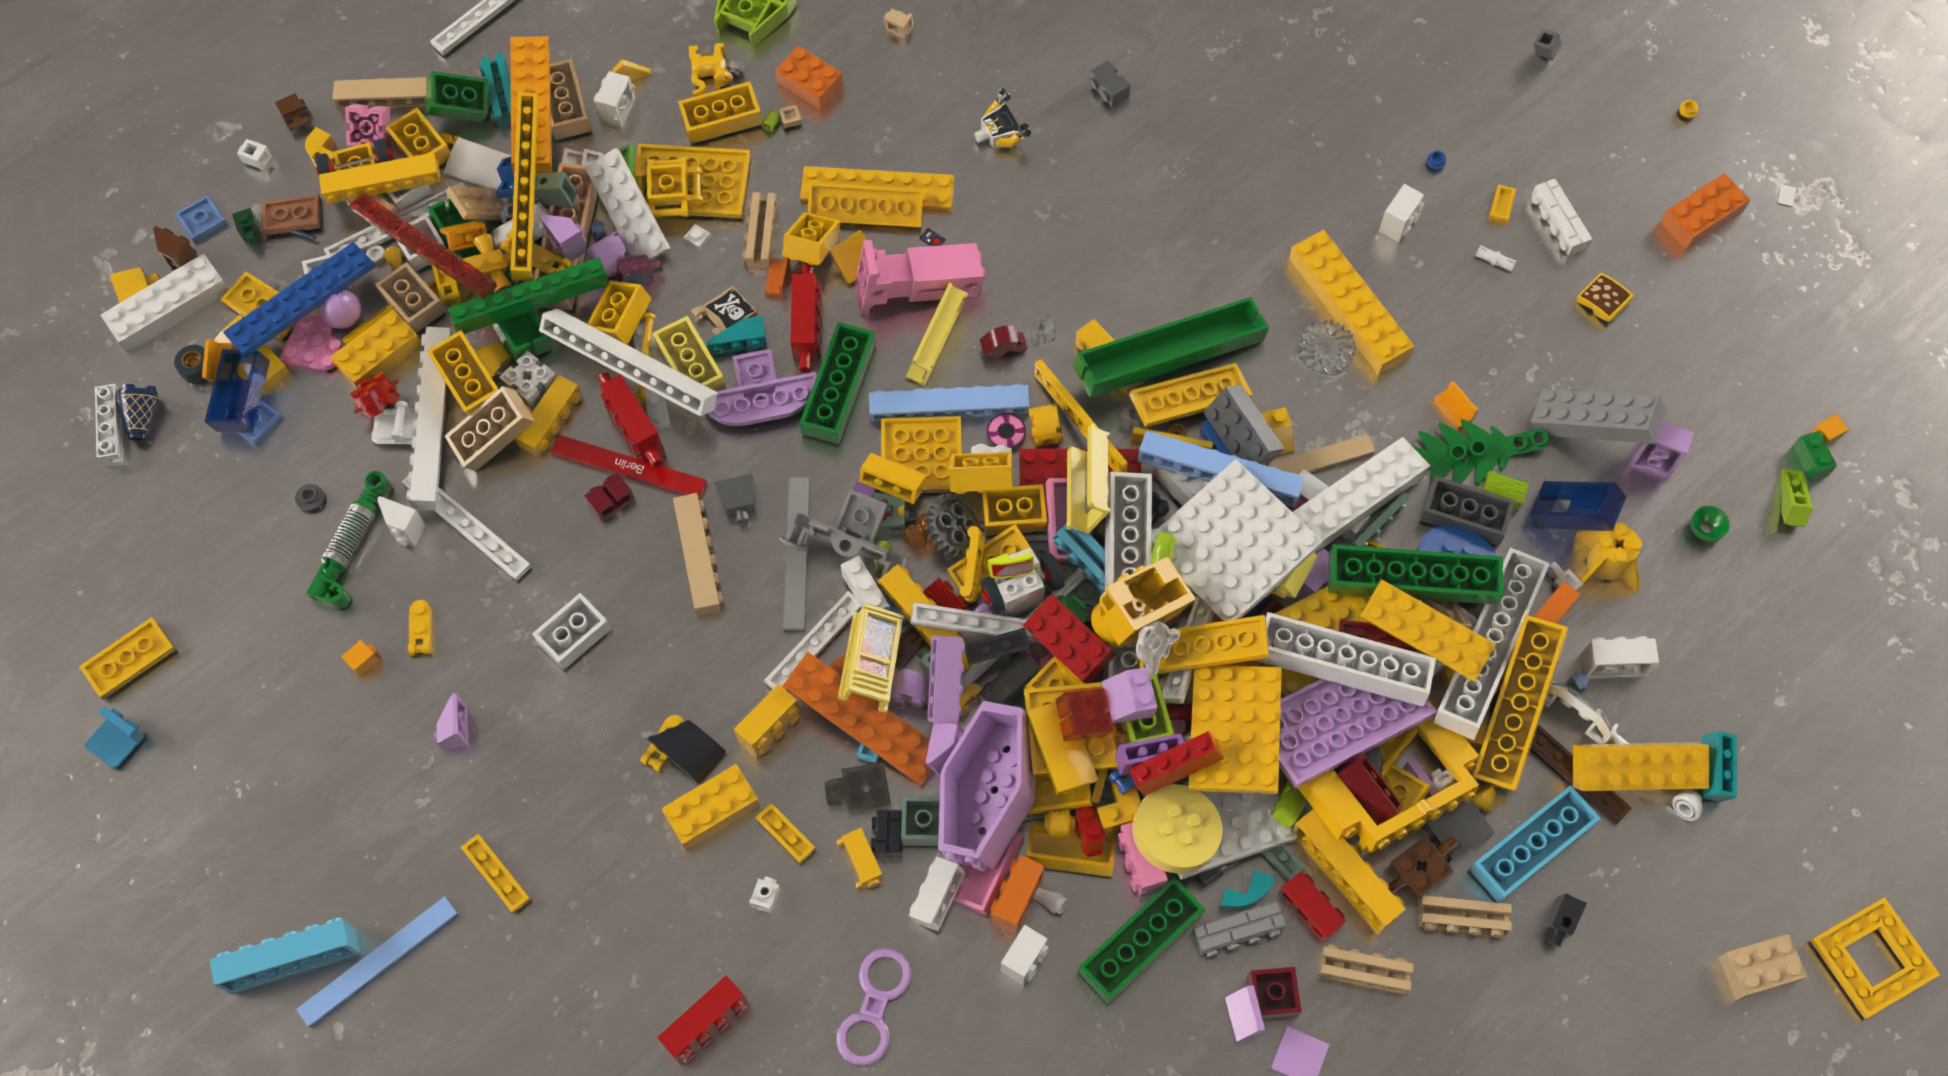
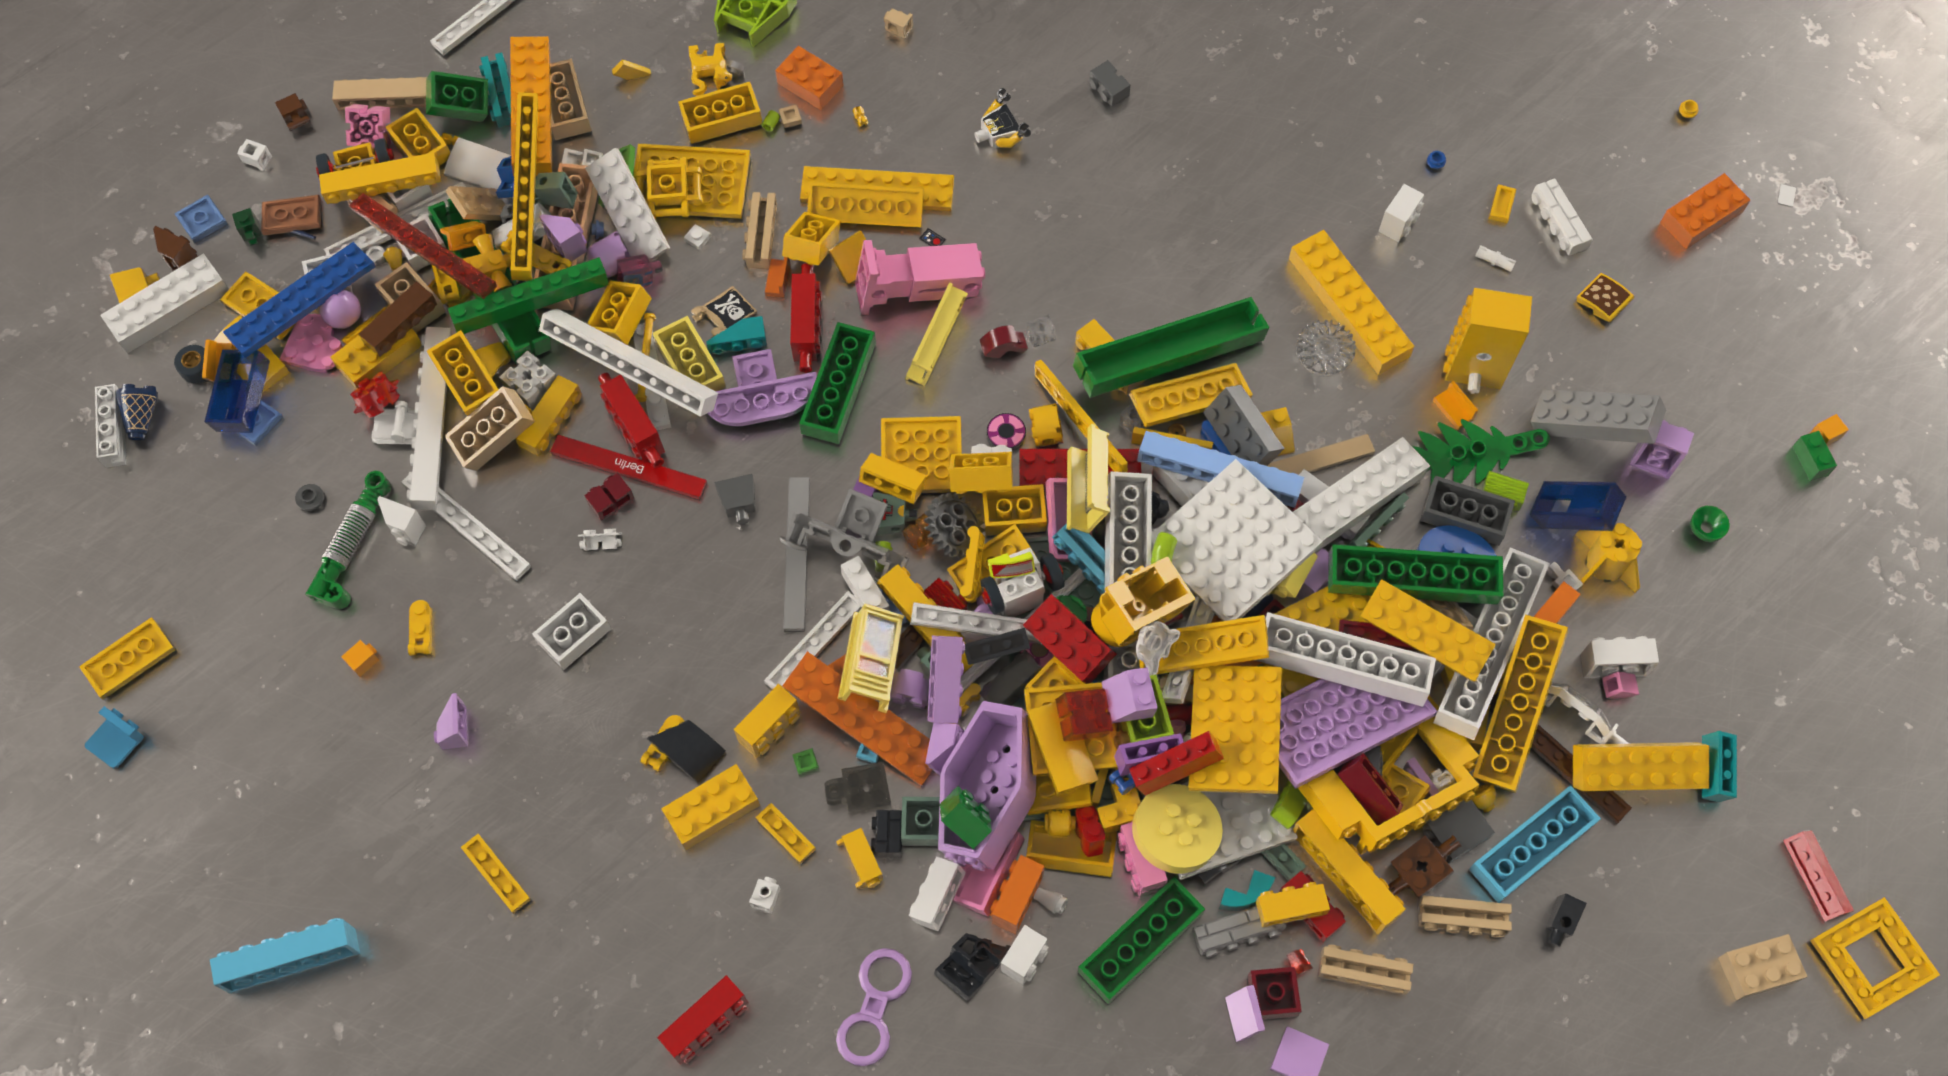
light blue tile [296,896,459,1028] -> none
yellow brick [305,127,336,166] -> none
white brick [594,71,636,128] -> none
tan brick [673,493,724,616] -> none
light blue brick [869,384,1029,423] -> none
flat silver brick [1533,28,1562,60] -> none
light blue plate [1570,670,1590,690] -> none
white brick [1672,792,1703,821] -> none
lime slope [1781,469,1813,527] -> none
none -> reddish brown brick [358,281,438,357]
none -> white hinge [578,529,622,551]
none -> bright green tile [792,748,819,776]
none -> yellow piece [852,106,868,127]
none -> black slope [934,933,1011,1002]
none -> green brick [940,786,992,849]
none -> yellow brick [1256,882,1330,928]
none -> clear red plate [1286,949,1313,975]
none -> yellow piece [1443,288,1532,394]
none -> bright pink brick [1602,671,1639,699]
none -> panel [1783,830,1854,922]

